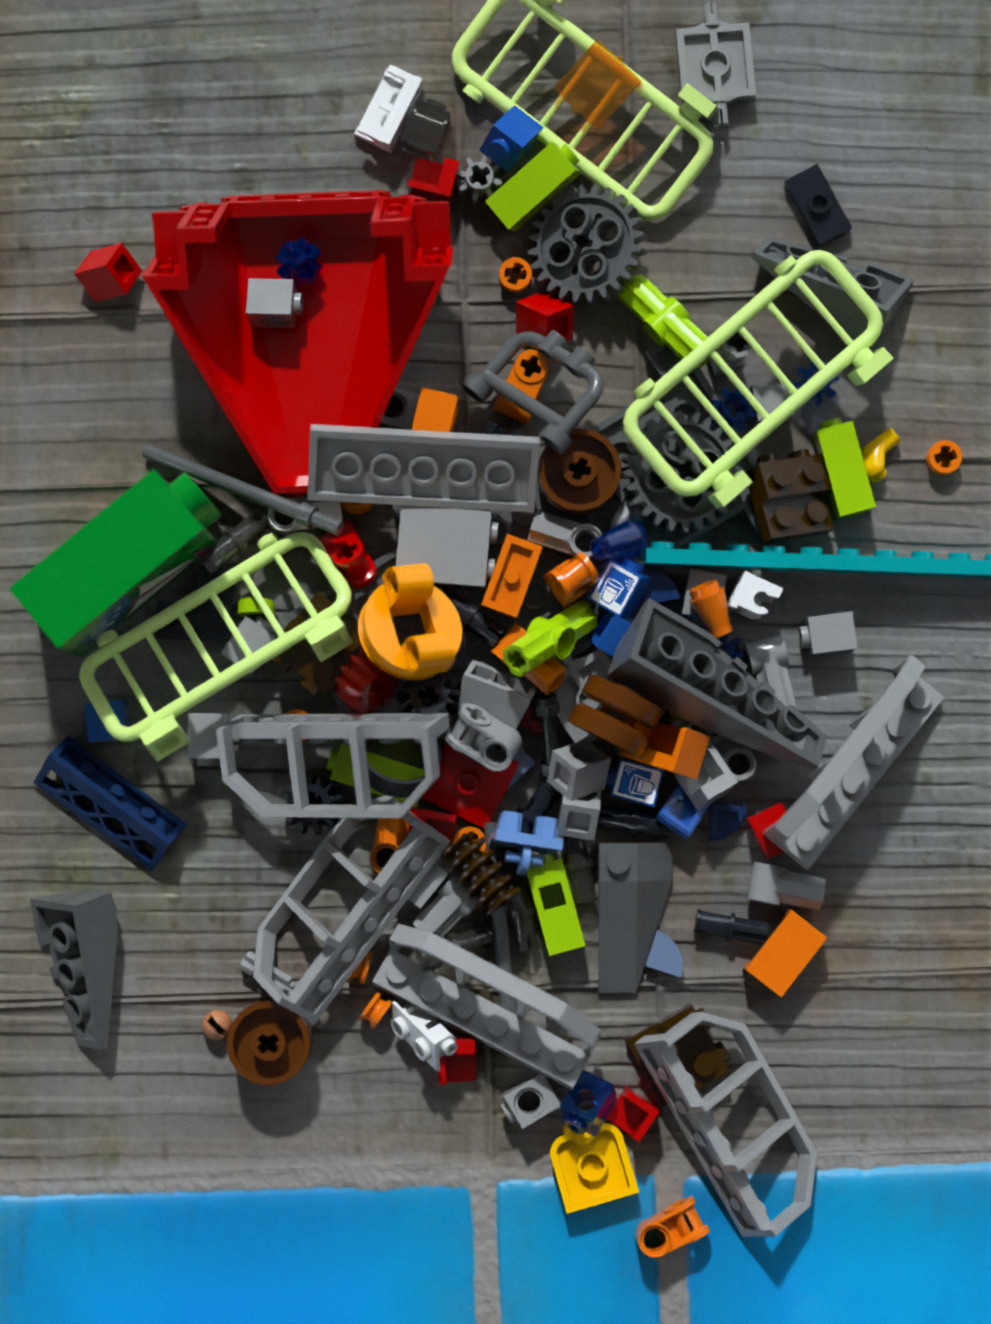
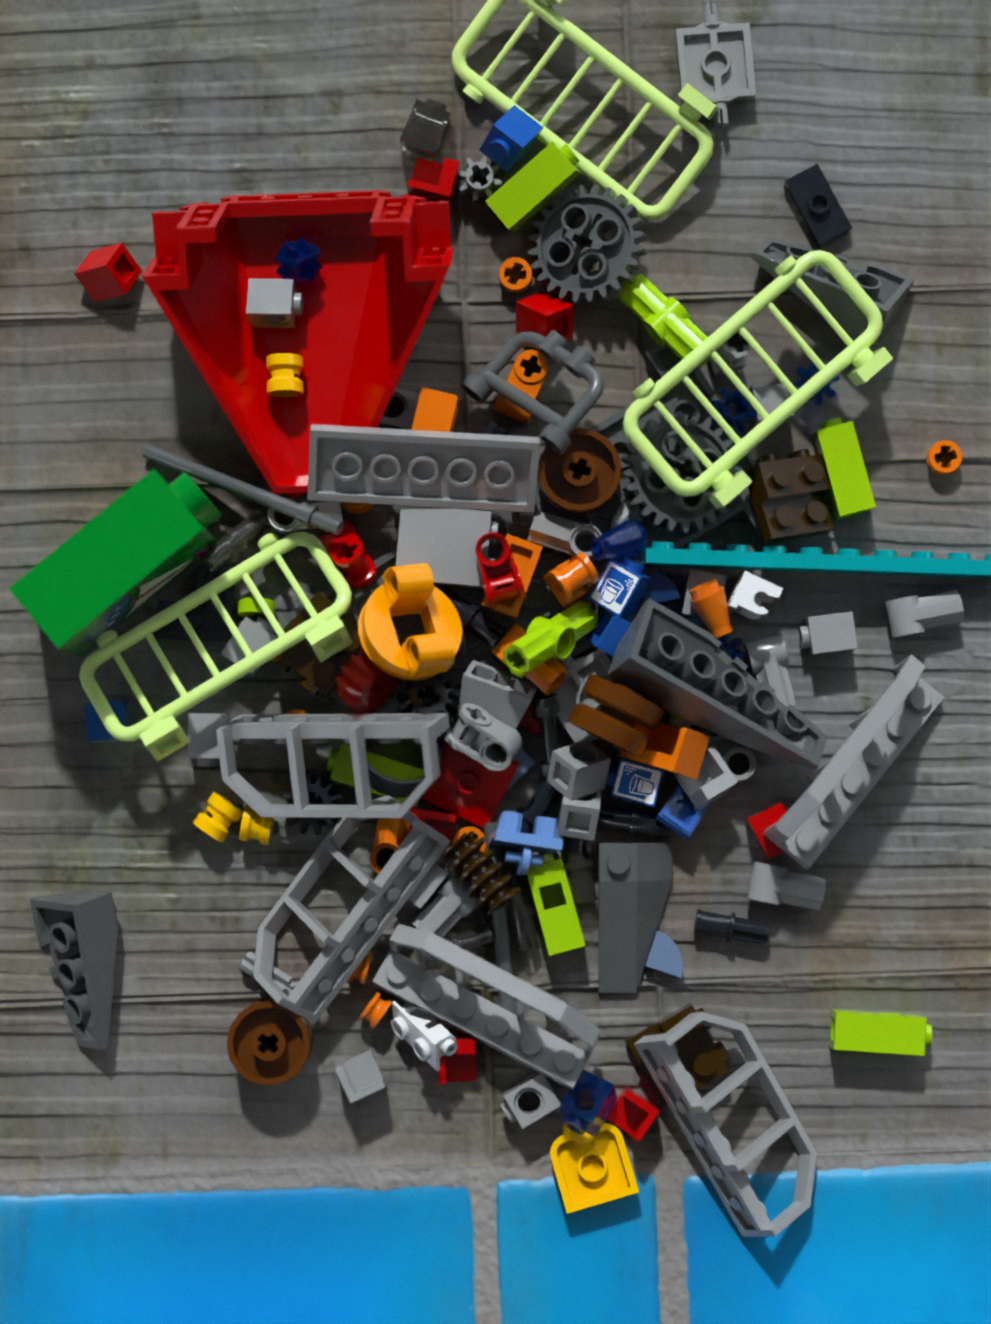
dark blue fence [33,736,187,871] -> none
nougat hinge [202,1009,233,1040] -> none
white hinge [354,65,423,154] -> none
clear orange piece [553,39,643,130] -> none
orange piece [635,1196,710,1258] -> none
dark blue tile [708,804,748,841] -> none
orange panel [742,908,827,997] -> none
yellow arm [862,428,901,483] -> none
none -> yellow wheel [192,791,243,843]
none -> yellow wheel [239,804,276,846]
none -> yellow wheel [266,353,303,398]
none -> light grey panel [335,1049,387,1104]
none -> red piece [475,532,527,609]
none -> lime brick [829,1009,932,1056]
none -> light grey piece [885,590,964,638]

